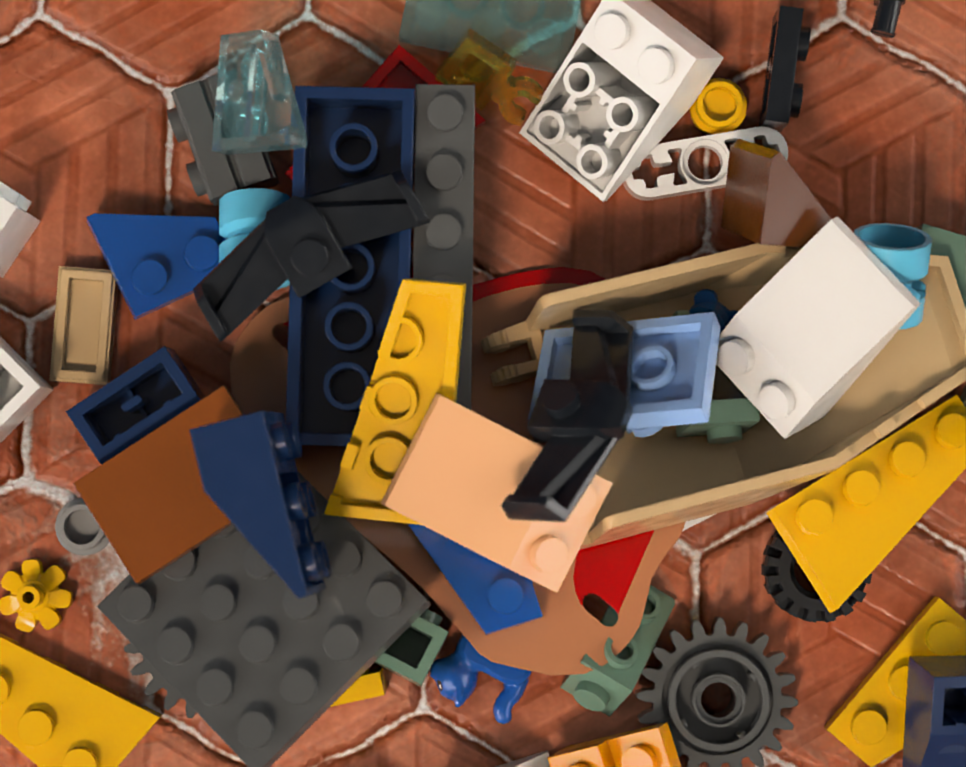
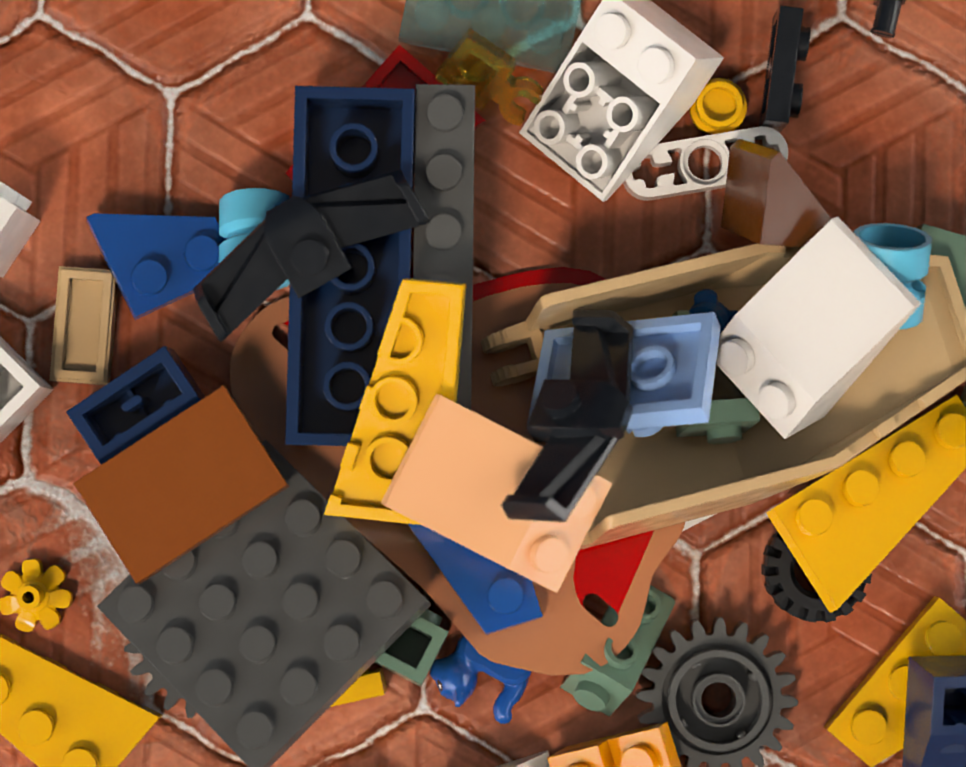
light grey plate [55,498,109,556] -> none
dark grey brick [167,69,279,206] -> none
dark blue slope [189,411,331,599] -> none
clear light blue wing [212,30,307,155] -> none

